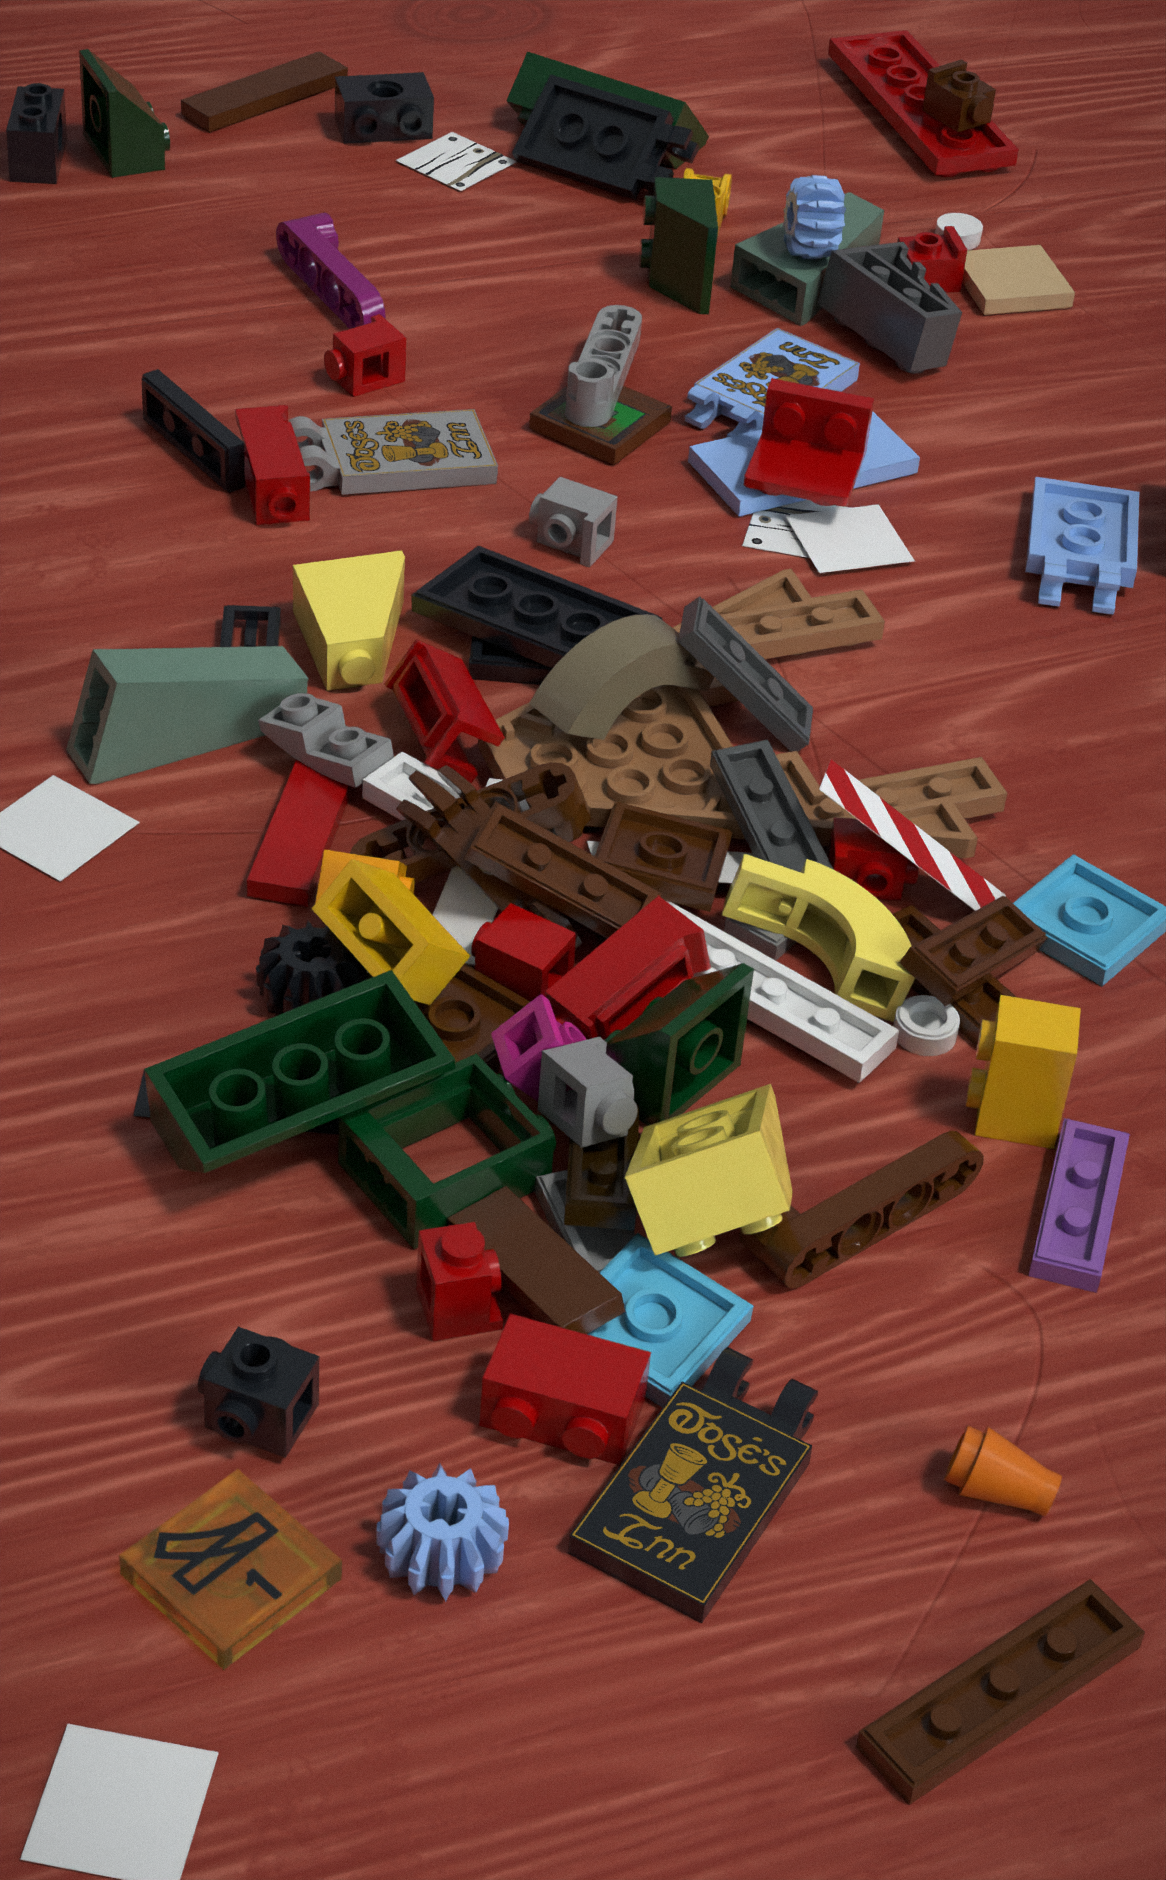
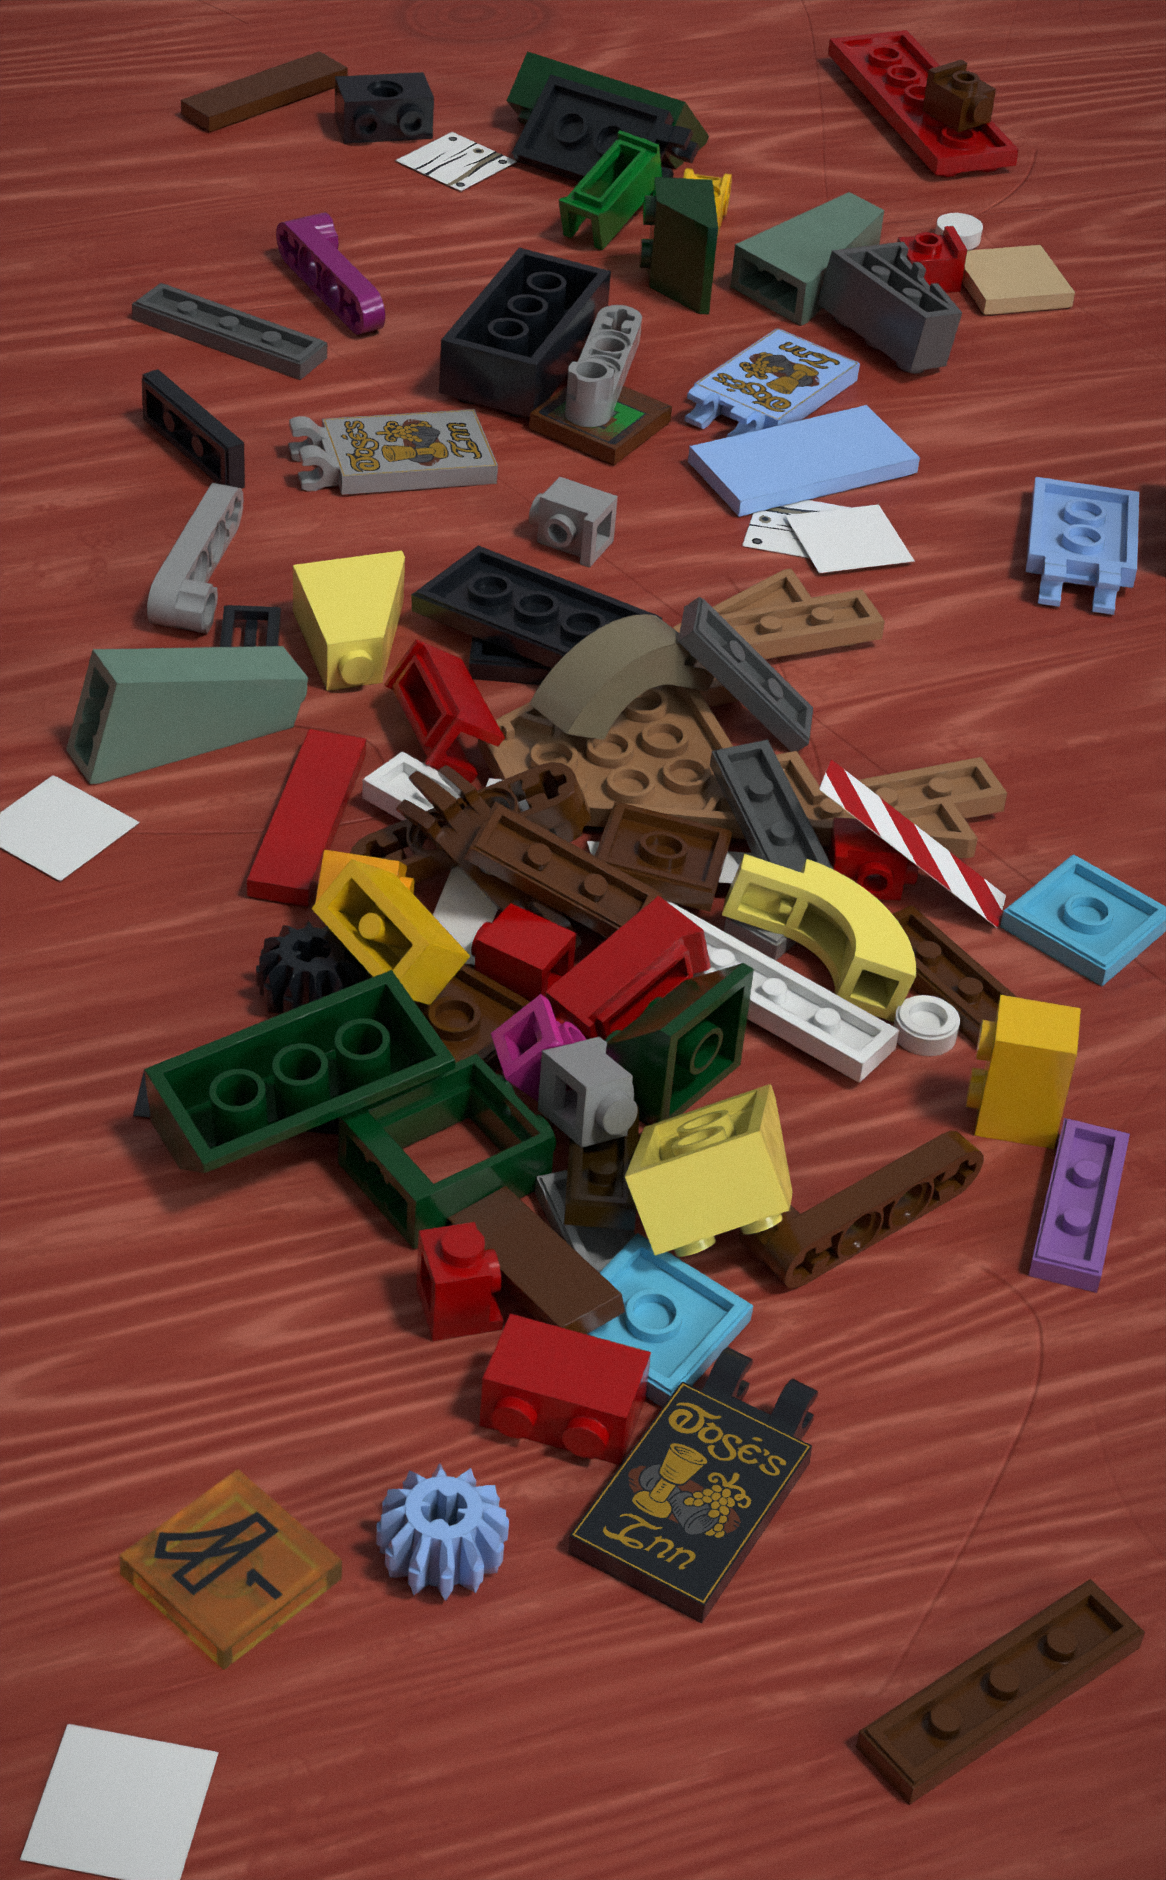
black brick [6,83,67,184] -> none
dark green slope [79,49,170,178] -> none
black brick [198,1326,320,1458] -> none
red window [235,405,310,525] -> none
light grey slope [258,693,394,788] -> none
red brick [324,314,407,397] -> none
red bracket [743,378,874,507] -> none
light blue gear [782,175,846,259] -> none
reddish brown tile [899,896,1048,1007] -> none
orange cone [944,1425,1062,1517] -> none
none -> dark grey tile [132,283,328,380]
none -> light grey beam [147,483,244,634]
none -> black brick [439,248,611,418]
none -> green window [558,130,662,250]

